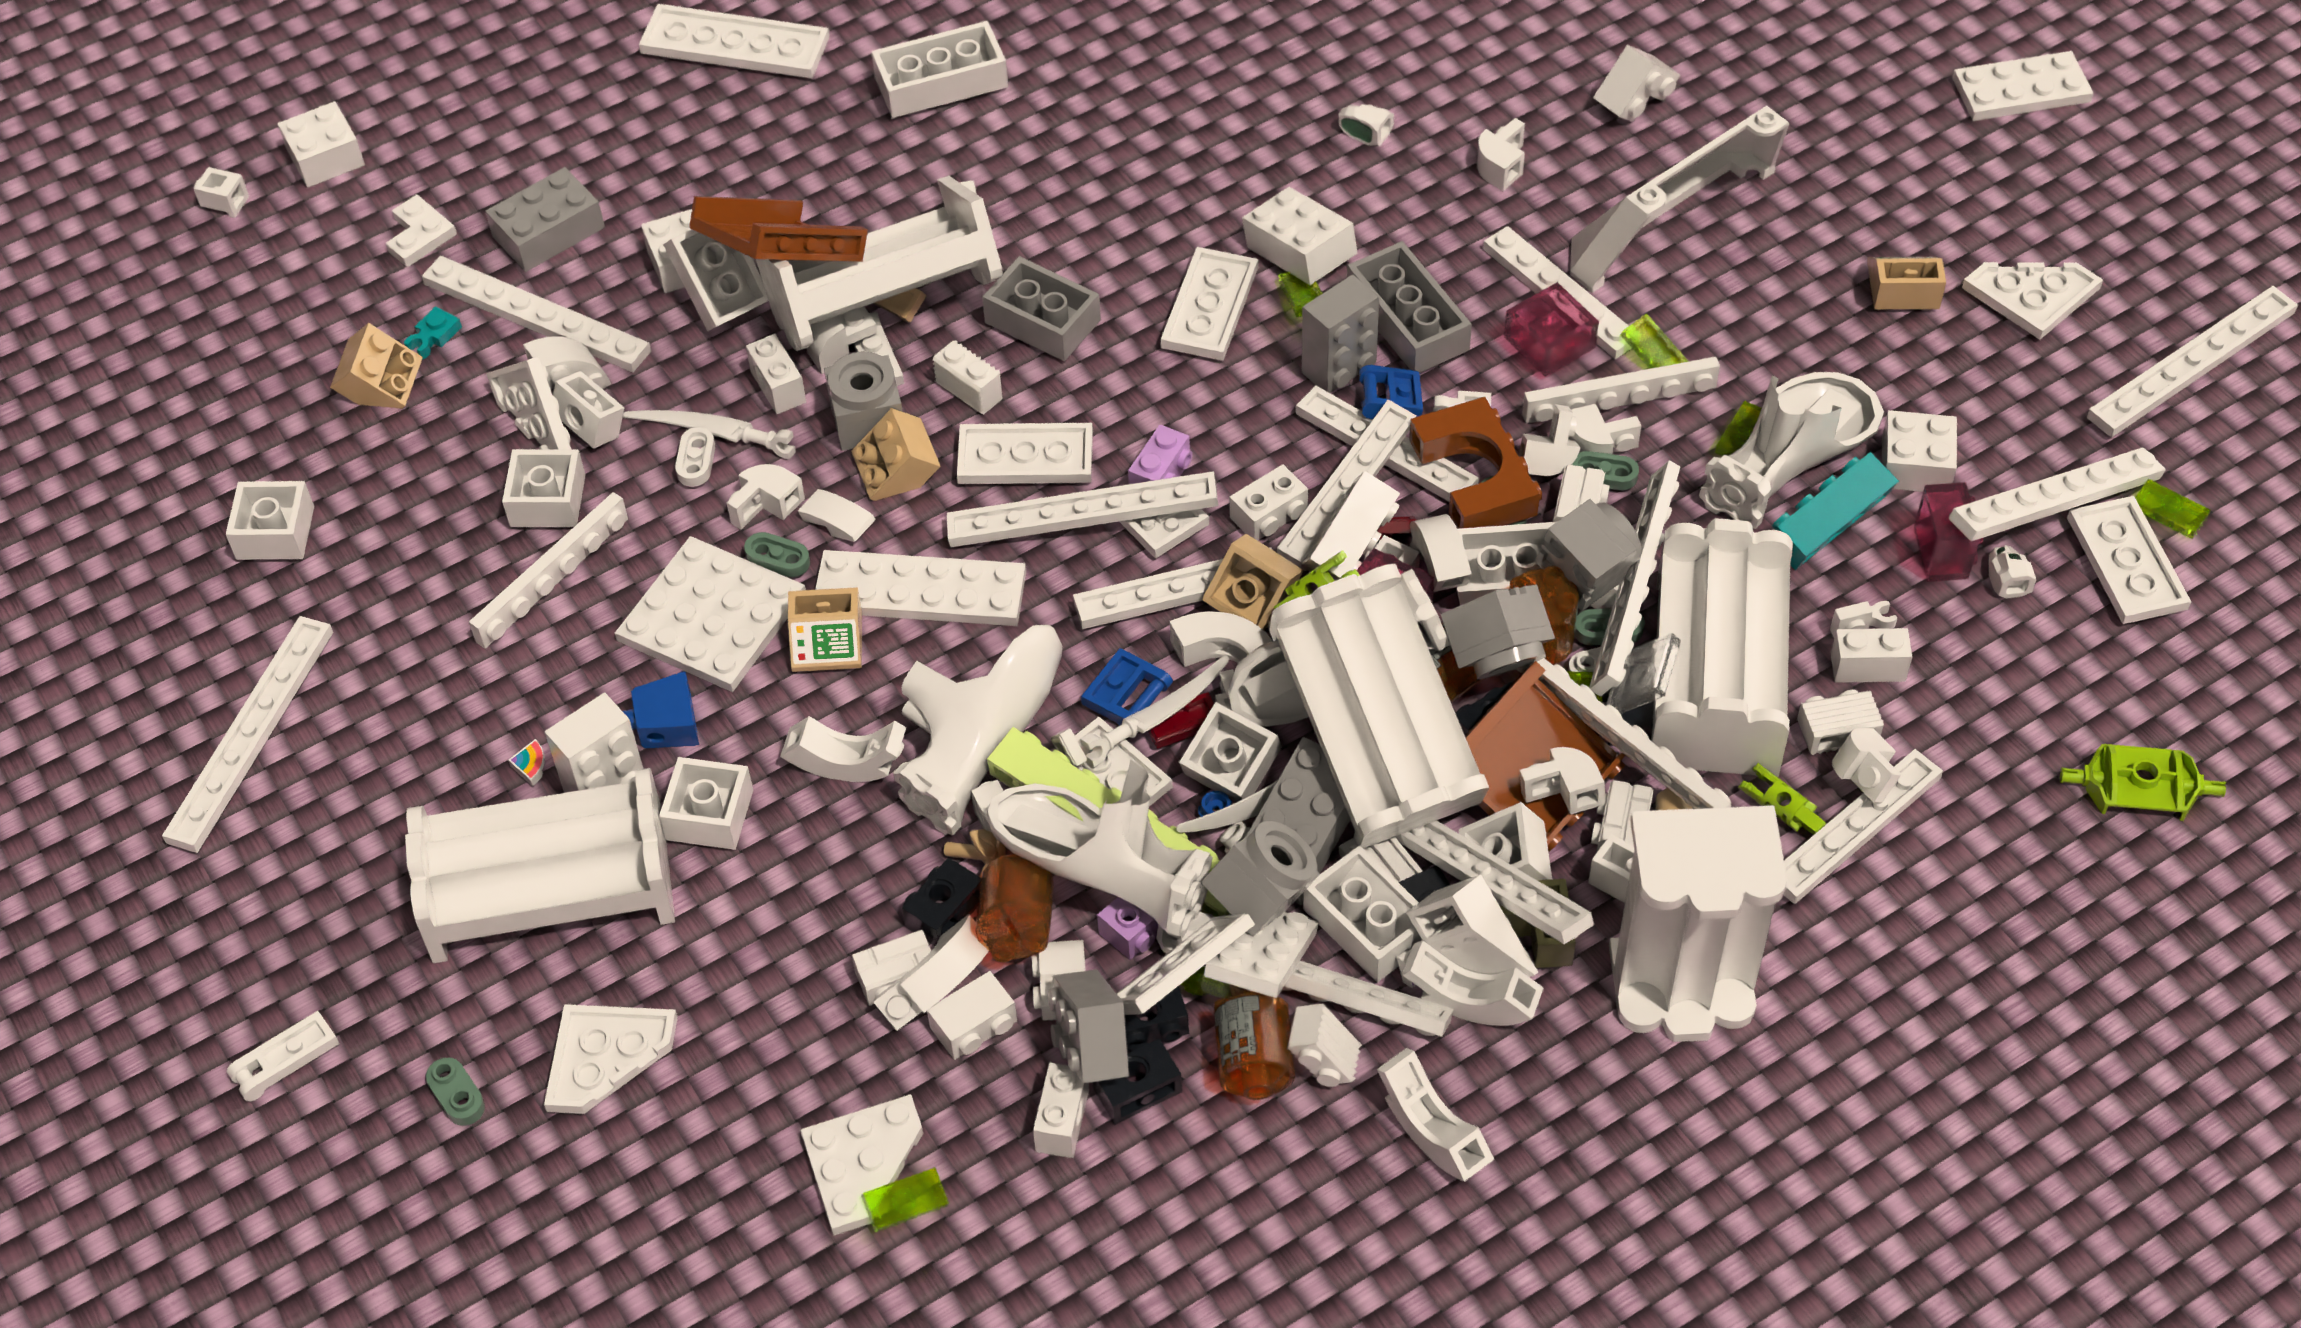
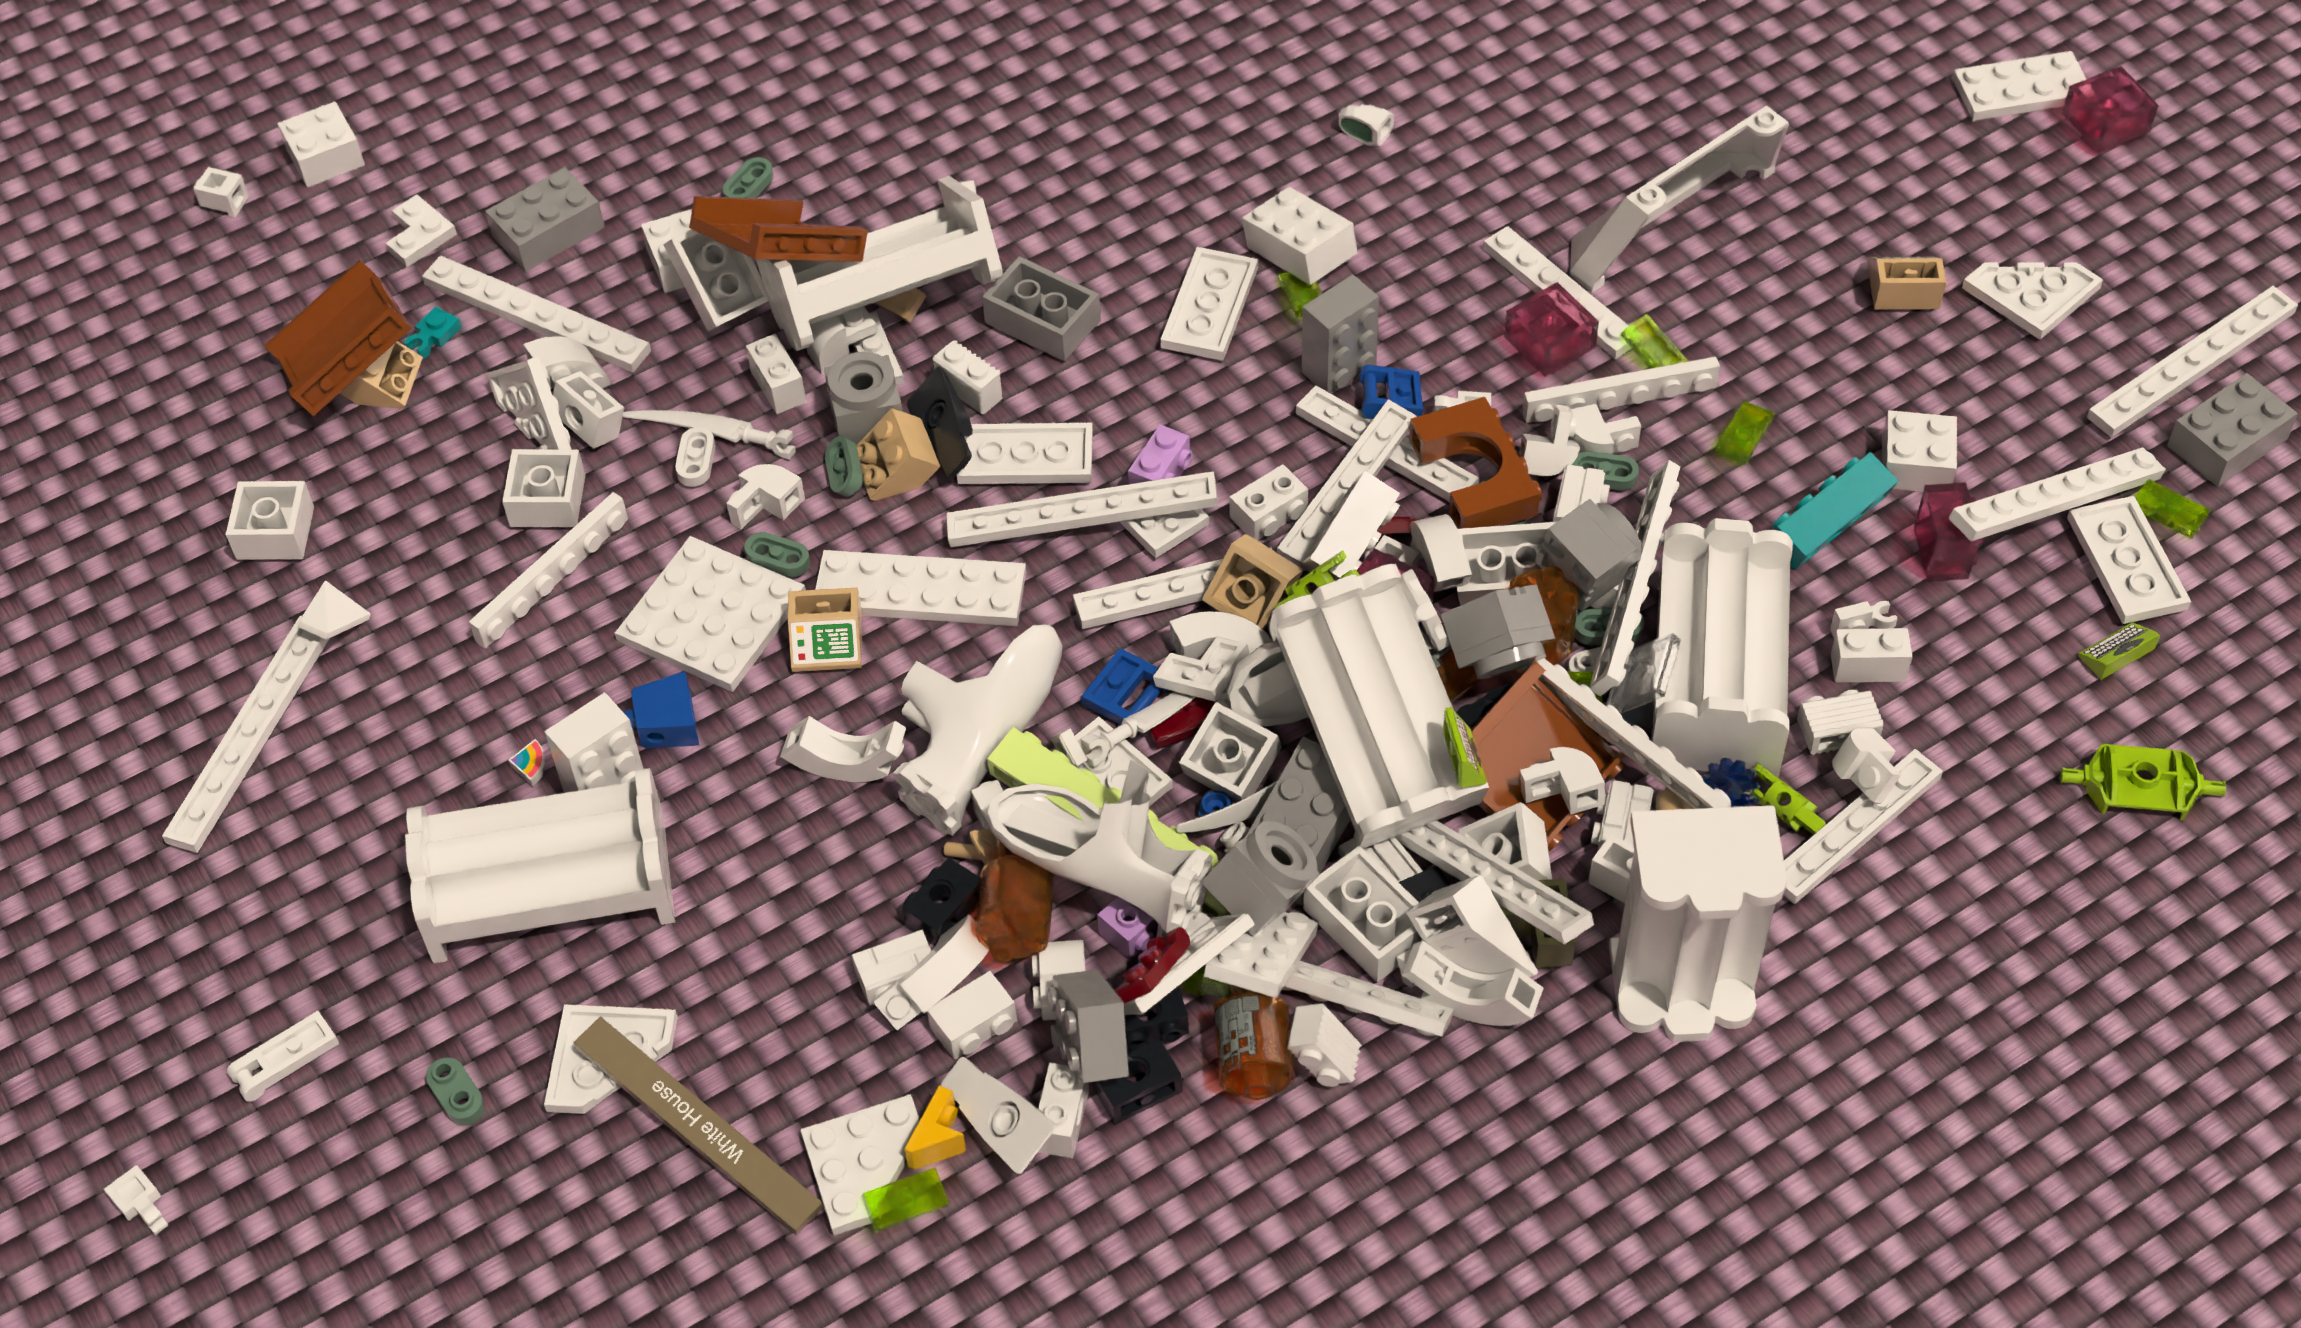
white plate [639,4,830,78] -> none
white brick [659,757,753,850] -> none
white slope [798,489,875,542] -> none
white brick [871,21,1008,118] -> none
light grey brick [1347,241,1472,373] -> none
white arch [1377,1048,1494,1182] -> none
white brick [1477,118,1525,191] -> none
white brick [1593,45,1680,122] -> none
white animal [1699,372,1884,529] -> none
white rock [1989,545,2036,599] -> none
none -> white plate [104,1165,168,1235]
none -> dark orange panel [264,260,411,416]
none -> white slope [299,581,370,640]
none -> dark tan tile [573,1016,823,1236]
none -> sand green plate [723,157,774,198]
none -> sand green plate [825,436,863,497]
none -> yellow slope [904,1086,966,1170]
none -> black piece [907,367,973,479]
none -> white piece [941,1057,1056,1174]
none -> dark red plate [1115,927,1190,1004]
none -> white plate [1153,636,1250,702]
none -> lime slope [1443,707,1487,788]
none -> clear blue gear [1701,758,1762,807]
none -> clear pink piece [2062,66,2159,153]
none -> lime slope [2078,622,2160,680]
none -> light grey brick [2167,373,2298,487]

